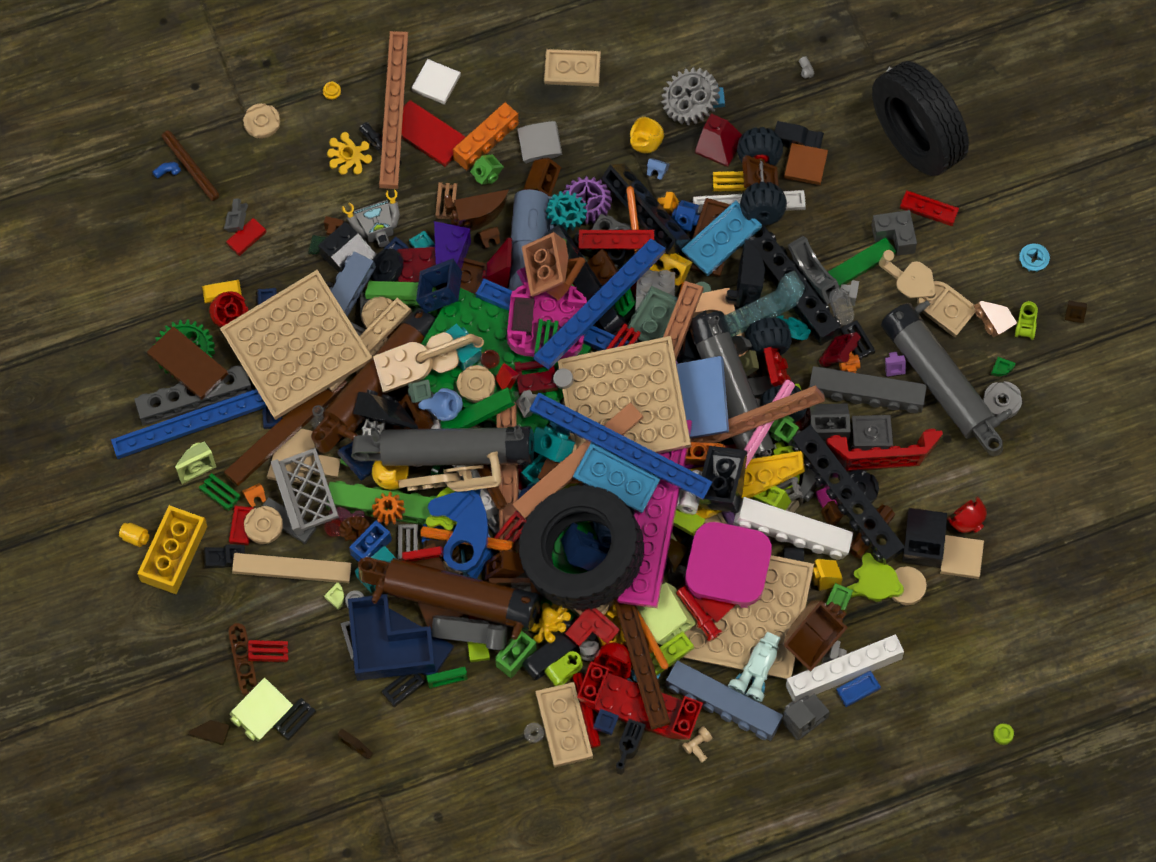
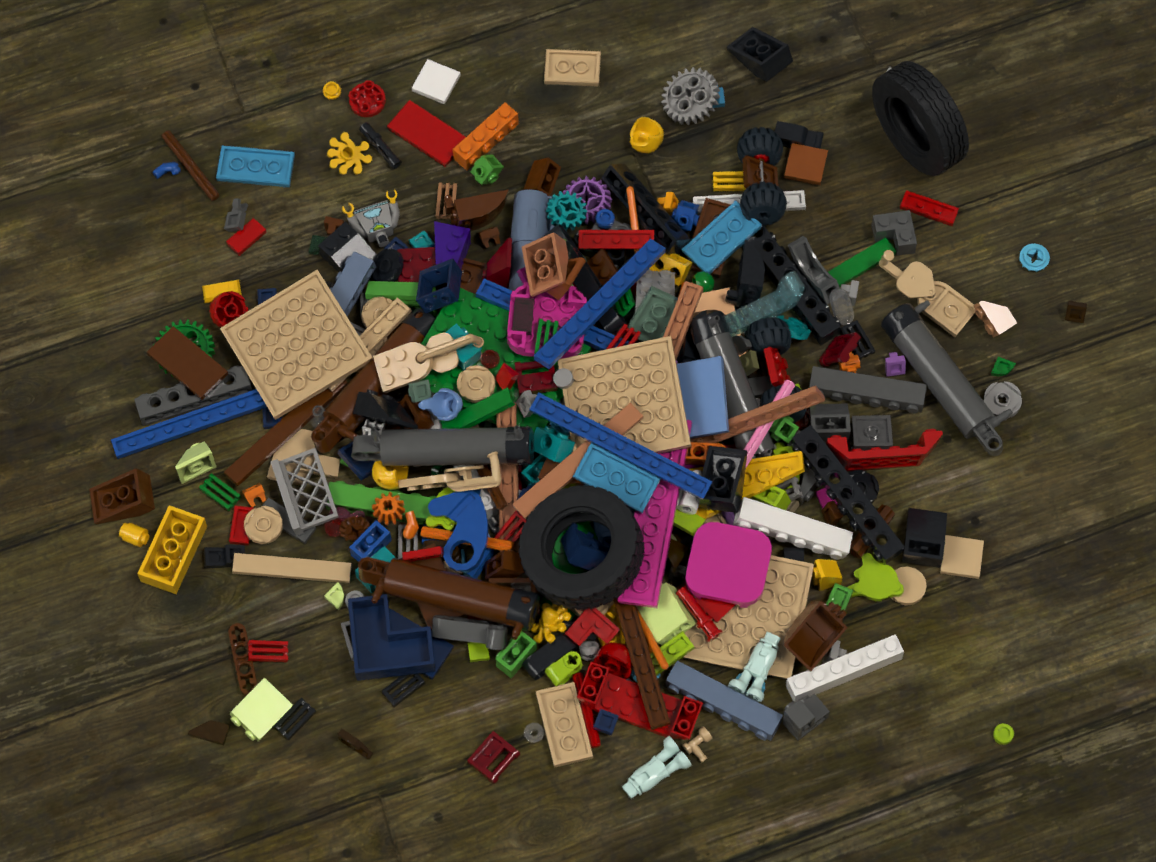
tan tile [243,103,280,138] -> none
nougat plate [379,31,408,189] -> none
green tile [427,667,468,689] -> none
light grey slope [518,121,562,163] -> none
black piece [616,719,646,775] -> none
medium blue tile [647,158,670,180] -> none
dark red slope [695,114,742,167] -> none
light grey arm [799,57,814,78] -> none
blue tile [836,670,881,707] -> none
red cylinder [947,496,987,533] -> none
lime piece [1015,301,1038,340] -> none
none -> reddish brown slope [89,468,155,524]
none -> dark azure tile [216,145,295,187]
none -> red tile [349,80,386,117]
none -> orange arm [403,511,419,540]
none -> dark red plate [467,731,521,784]
none -> blue tile [596,209,615,229]
none -> light aqua piece [622,736,692,799]
none -> green piece [692,271,714,293]
none -> black slope [727,27,793,82]

